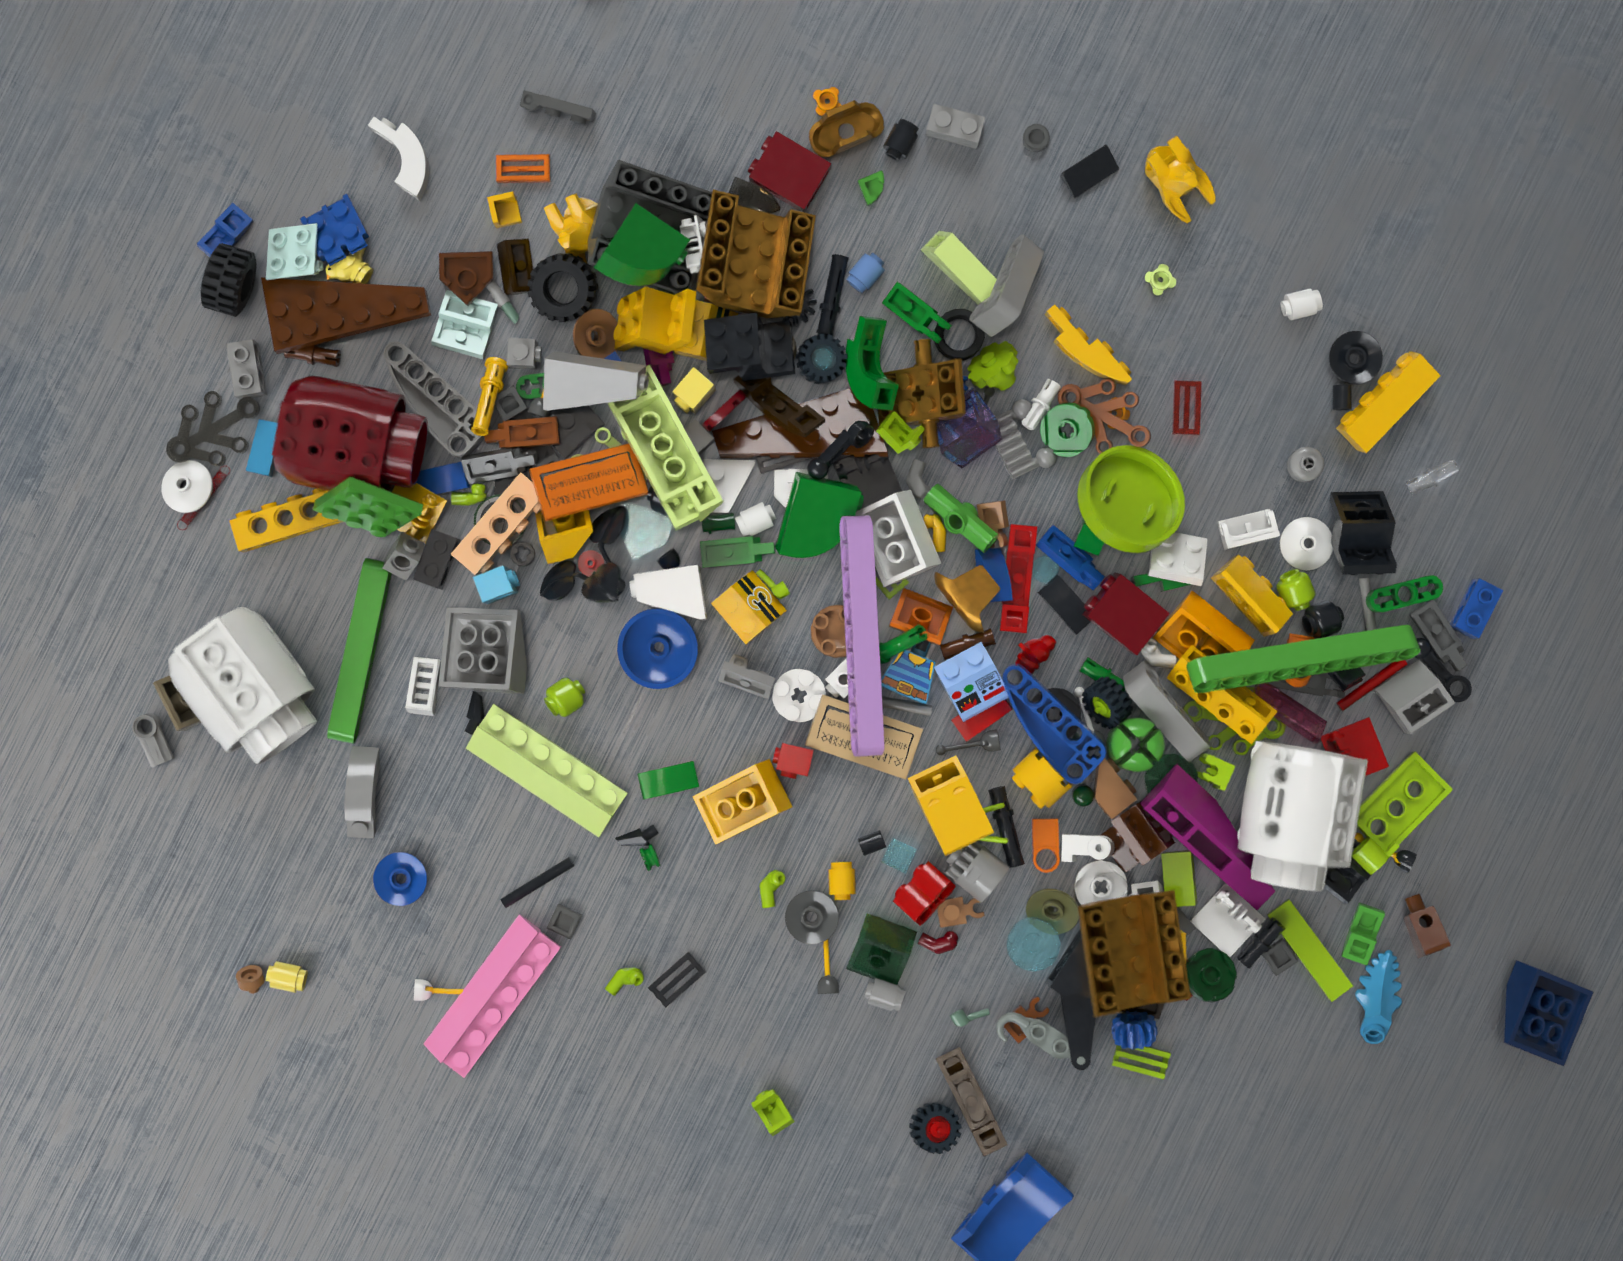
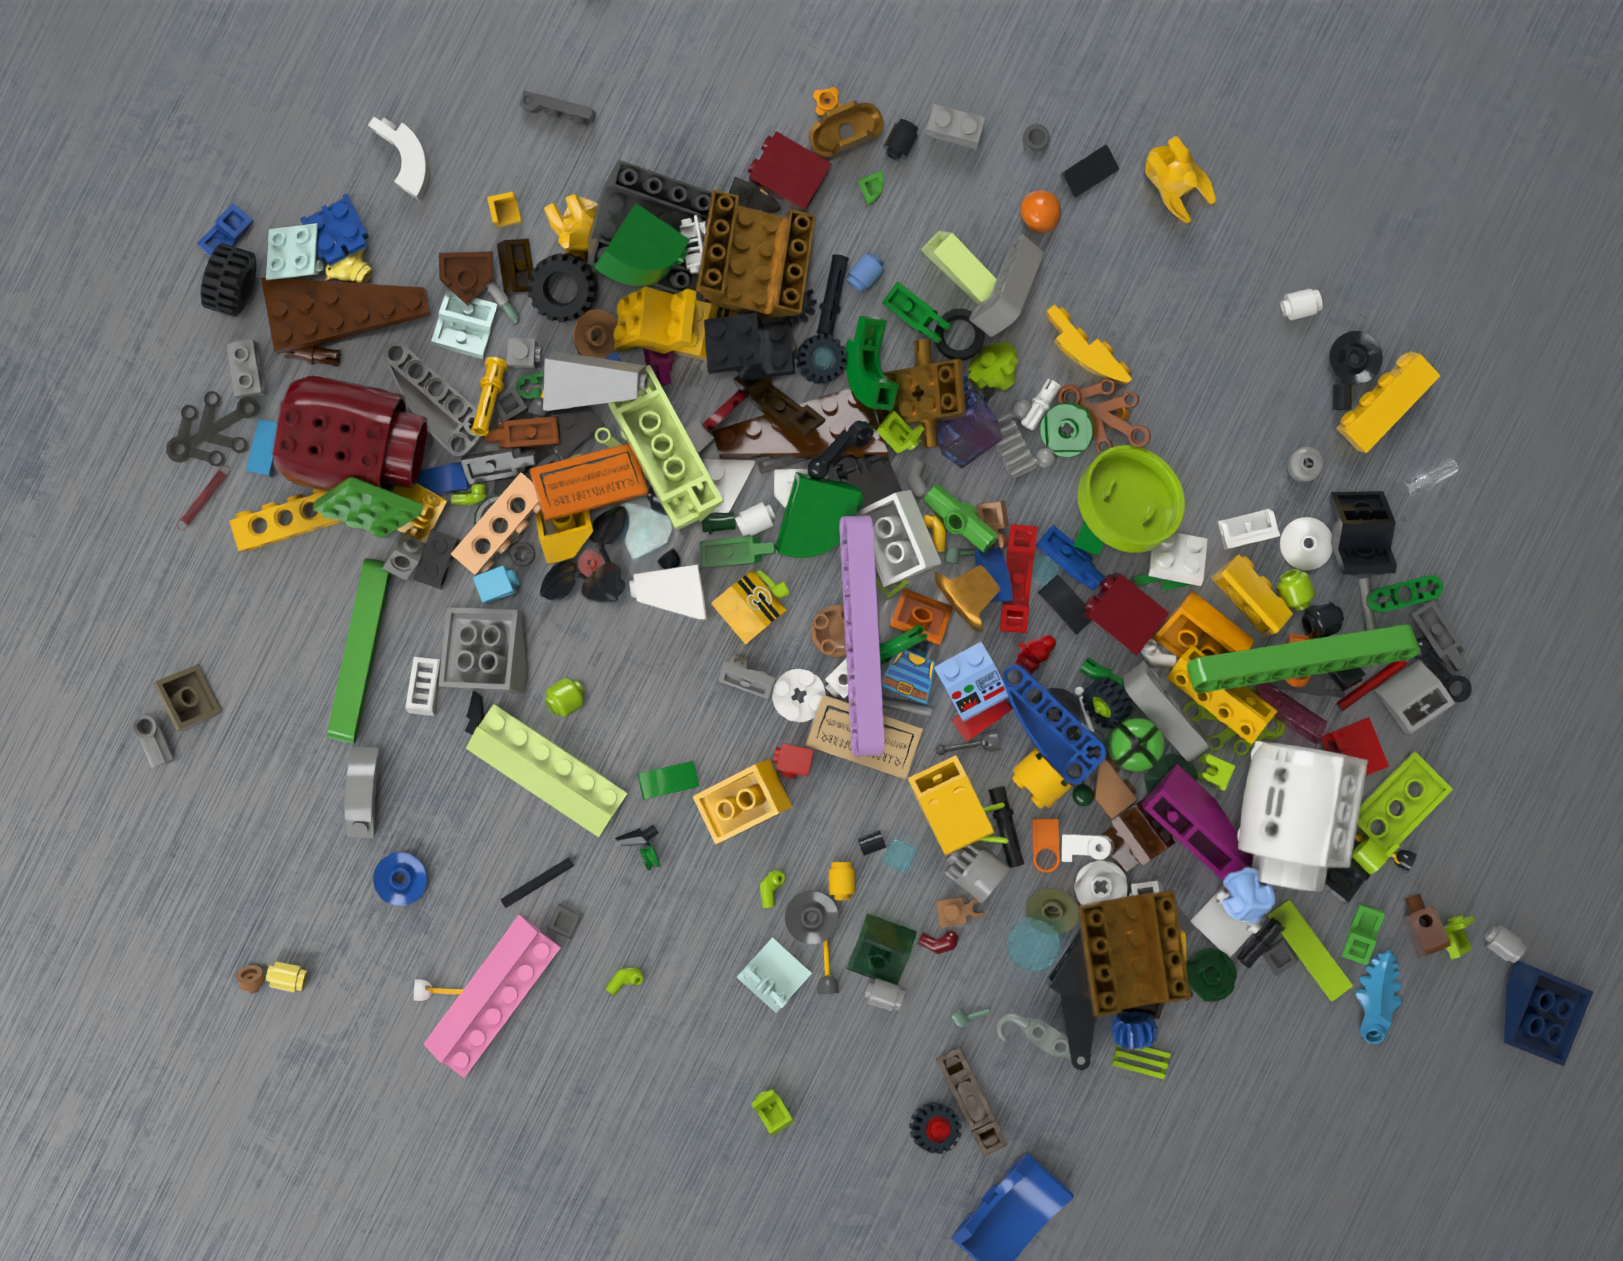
white dish [161,460,213,513] -> none
white piece [168,607,317,765] -> none
orange tile [496,154,550,183] -> none
blue dish [617,608,698,689] -> none
black tile [648,951,706,1008] -> none
light yellow brick [672,367,716,414] -> none
red brick [893,861,956,926] -> none
reddish brown pin [940,628,996,661] -> none
dark orange plate [1004,996,1050,1044] -> none
yellowish green plate [1145,264,1176,296] -> none
lime hinge [1161,850,1198,907] -> none
clear red tile [1172,380,1202,436] -> none
blue brick [1450,578,1503,639] -> none
none -> light aqua hinge [737,937,812,1013]
none -> sand green hand [944,548,978,564]
none -> orange hair [1020,190,1061,234]
none -> light blue head [1222,867,1275,923]
none -> lime bracket [1443,914,1475,959]
none -> light grey brick [1484,924,1526,963]

